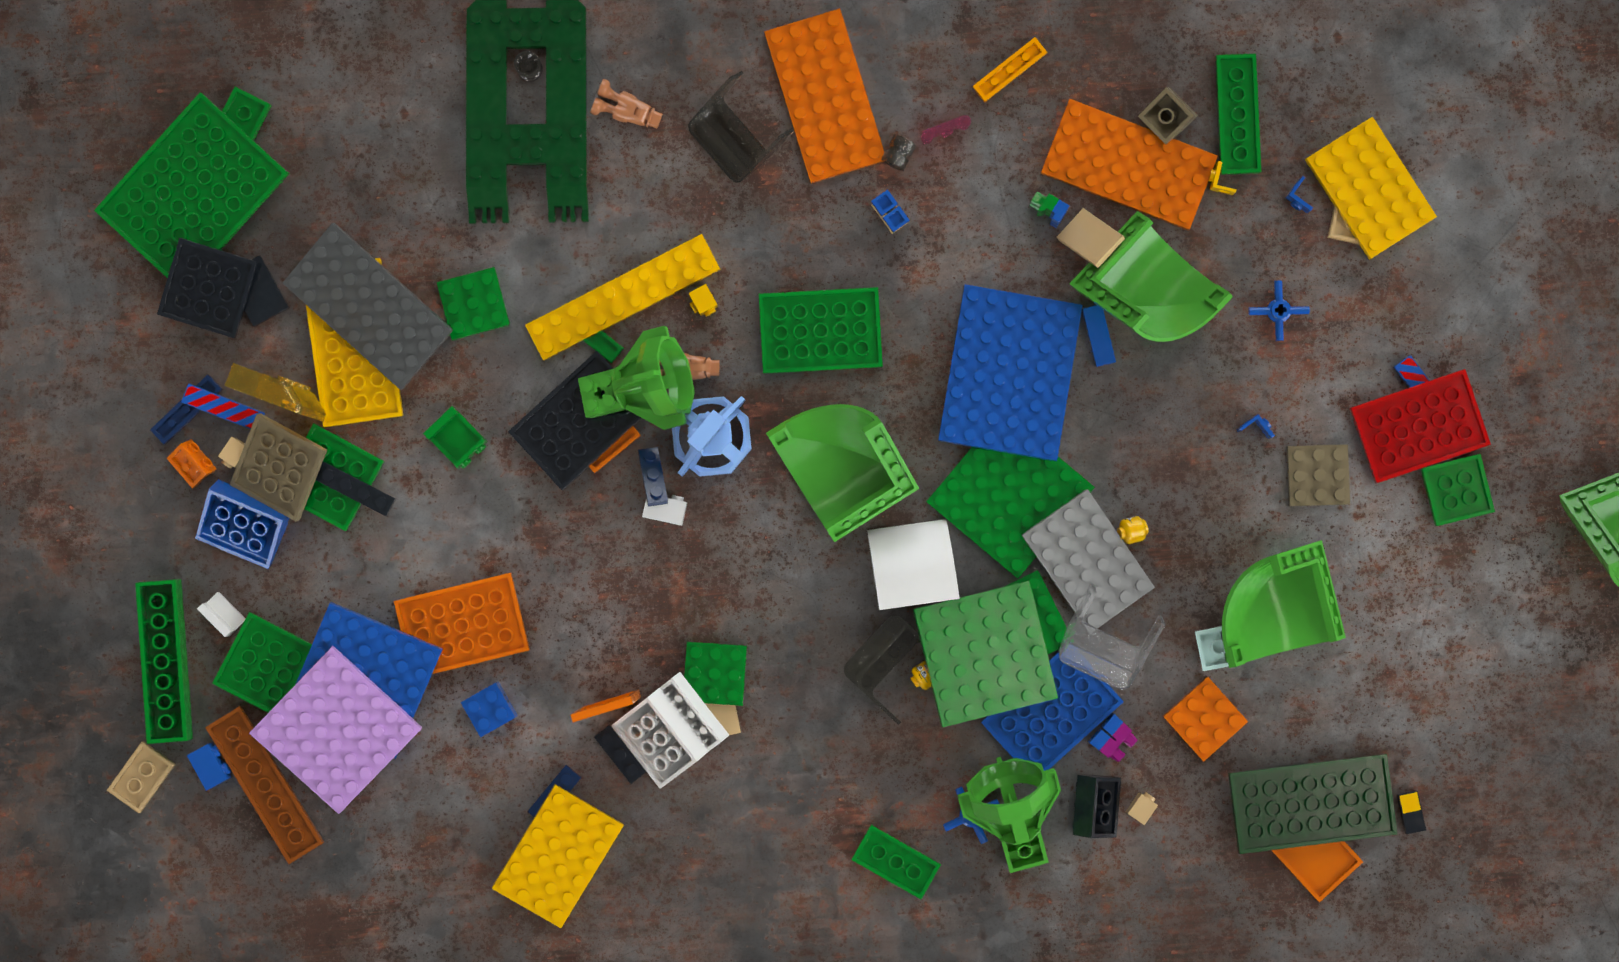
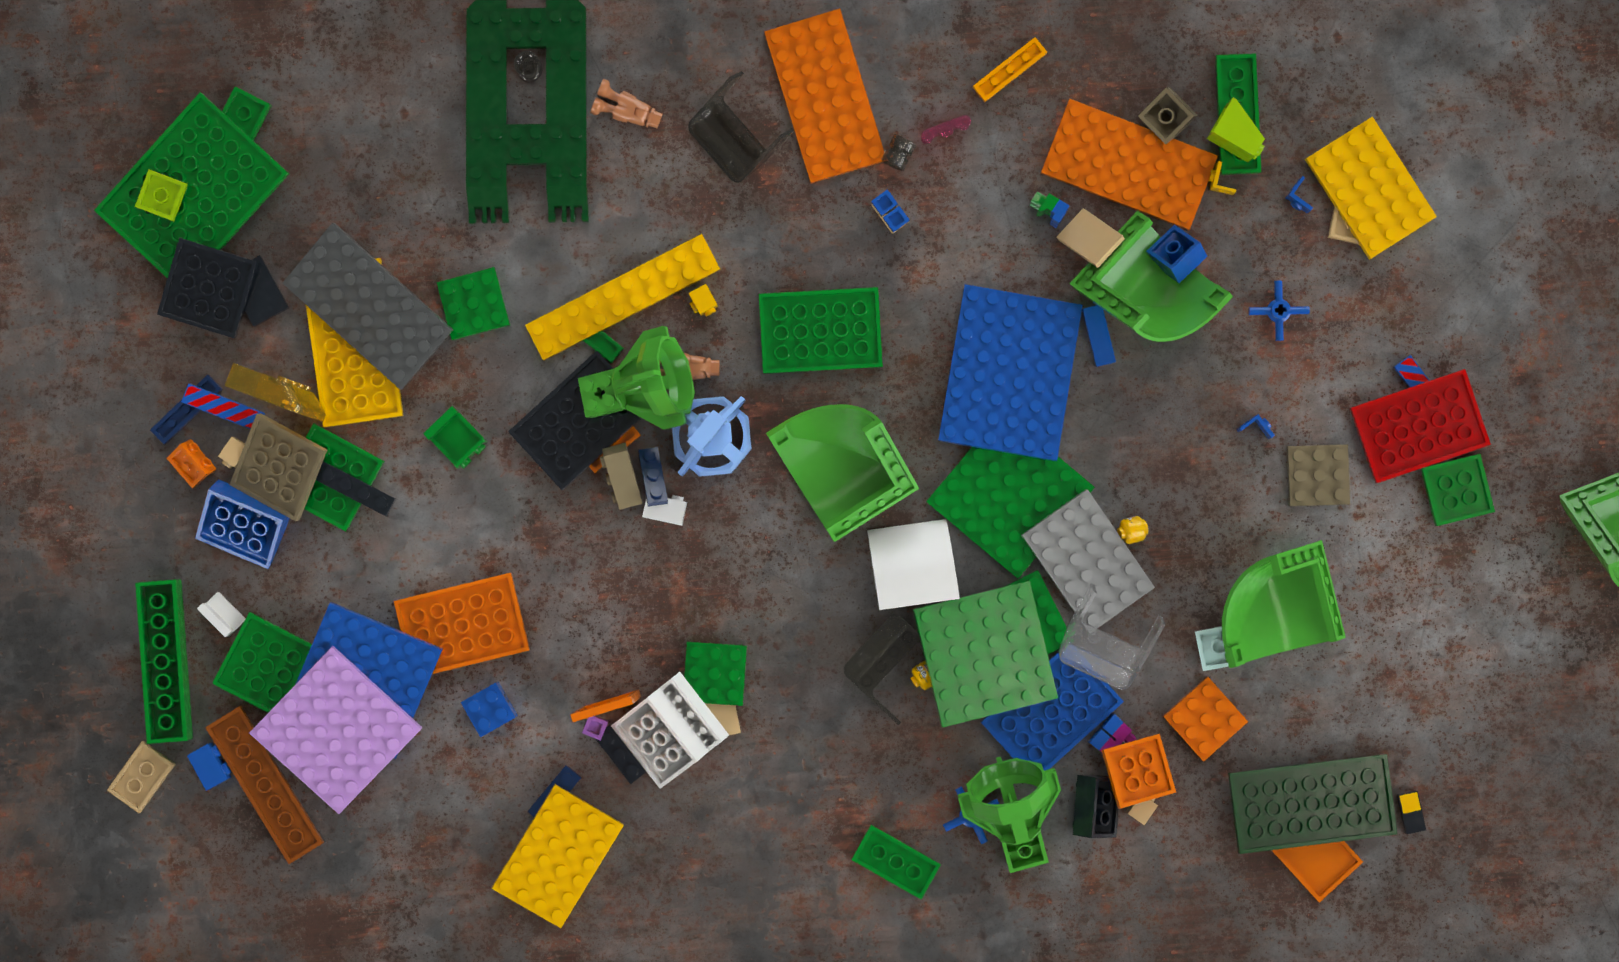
none -> lime plate [135,169,188,221]
none -> medium lavender tile [582,716,608,741]
none -> dark tan brick [600,443,643,510]
none -> orange plate [1102,734,1176,809]
none -> blue slope [1146,224,1207,283]
none -> lime slope [1206,97,1265,163]

